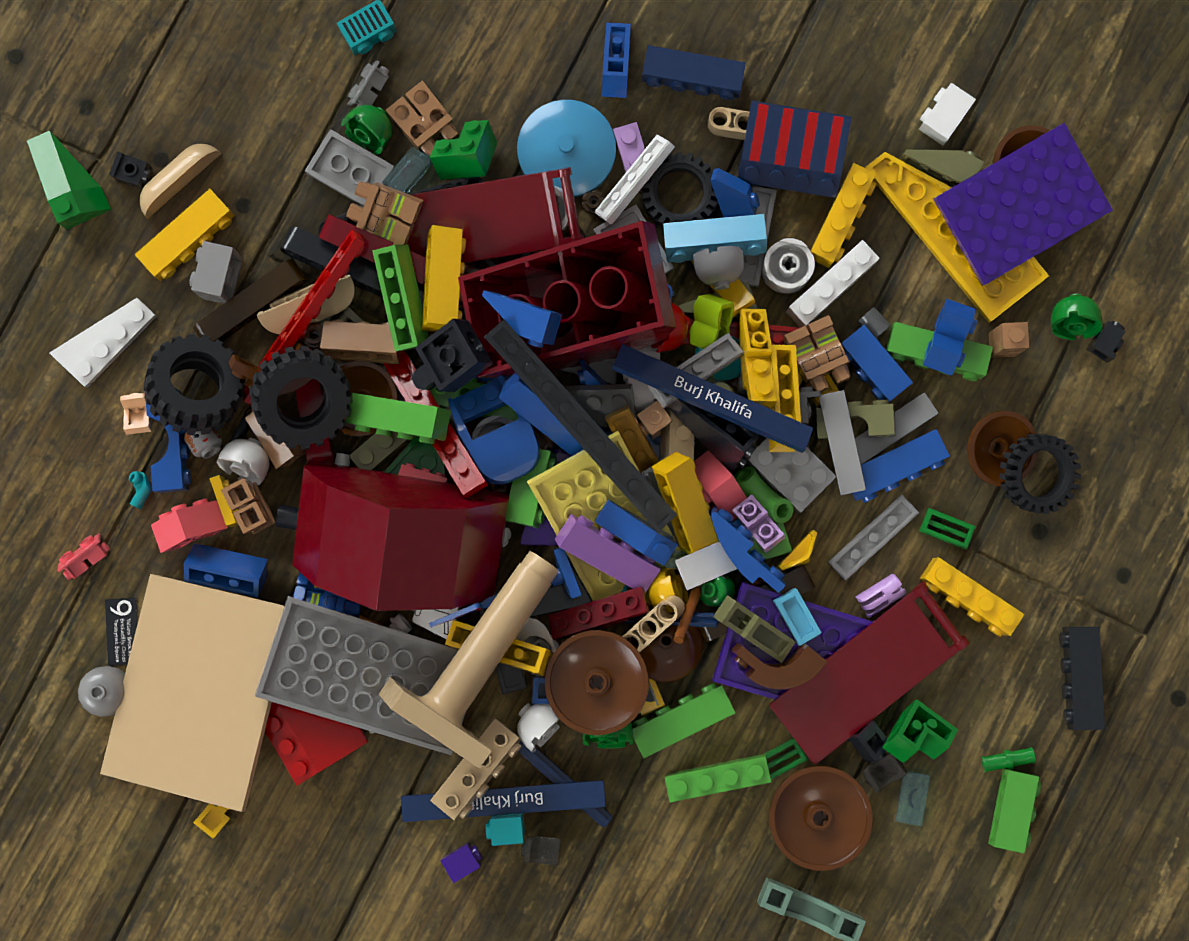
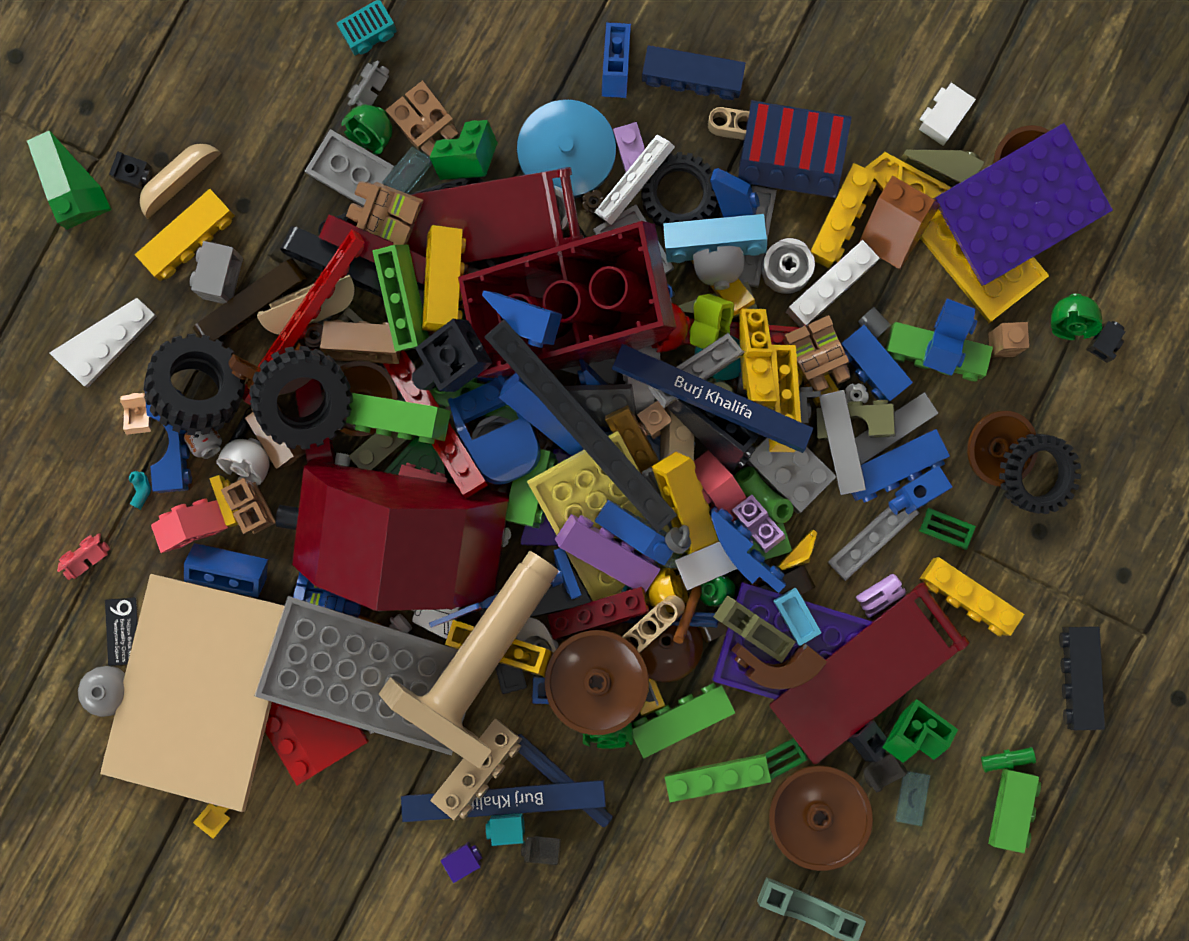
white cylinder [517,703,560,752] -> none
none -> dark grey tile [665,525,691,554]
none -> white plate [845,383,869,404]
none -> dark orange slope [858,175,940,270]
none -> blue torso [888,465,952,515]

